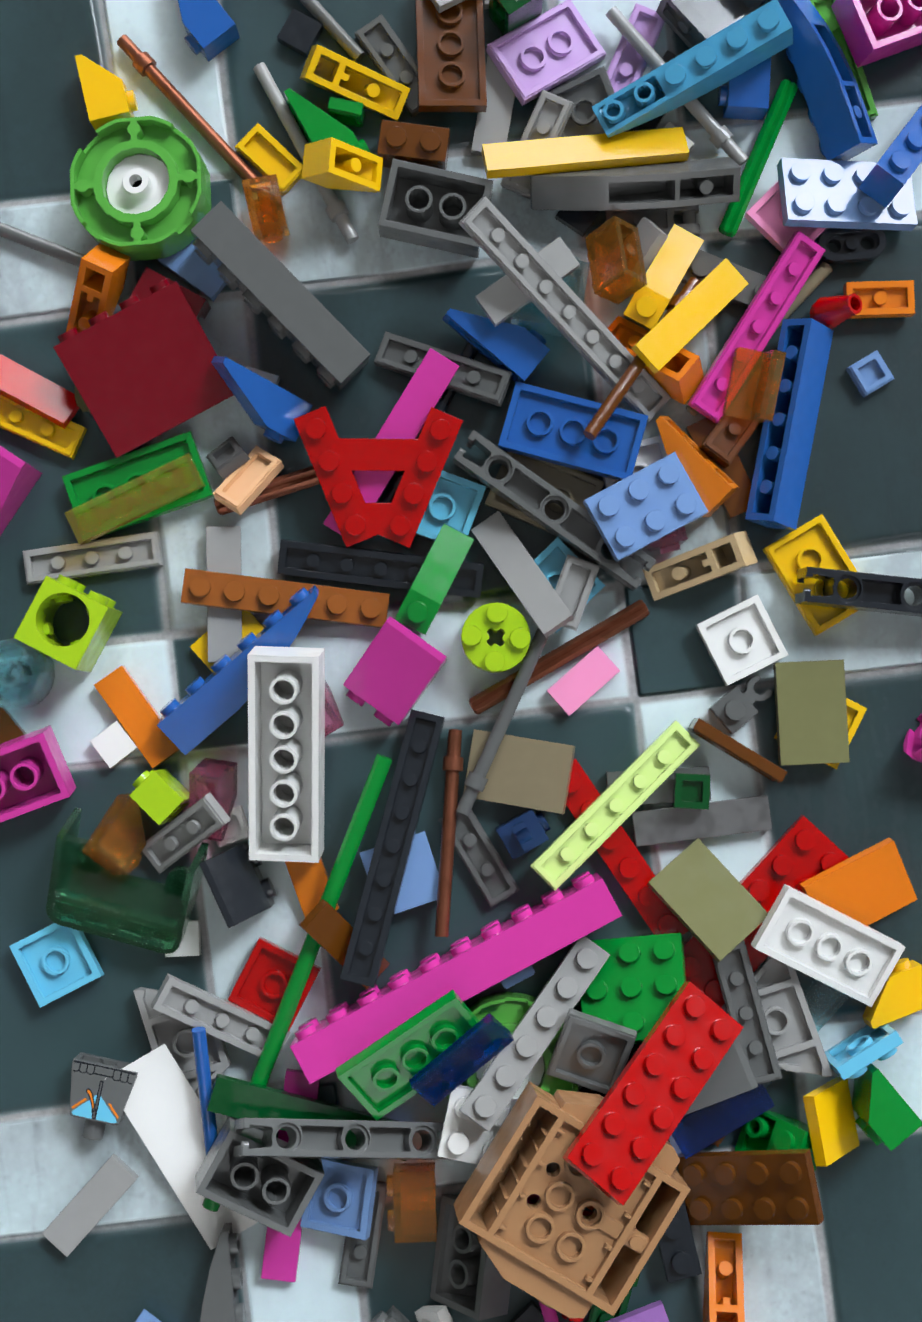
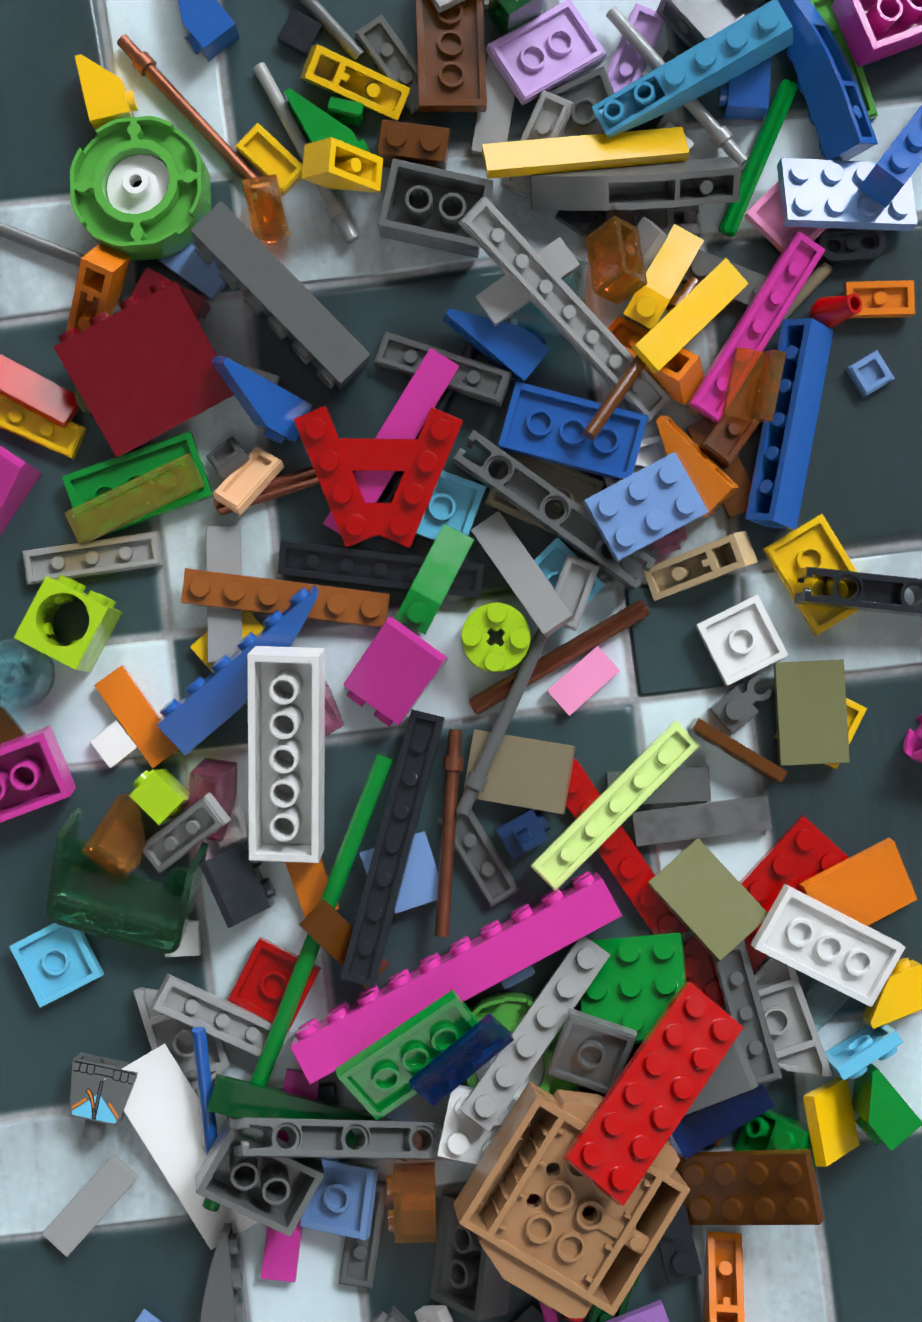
dark green plate [673,773,711,810] -> none

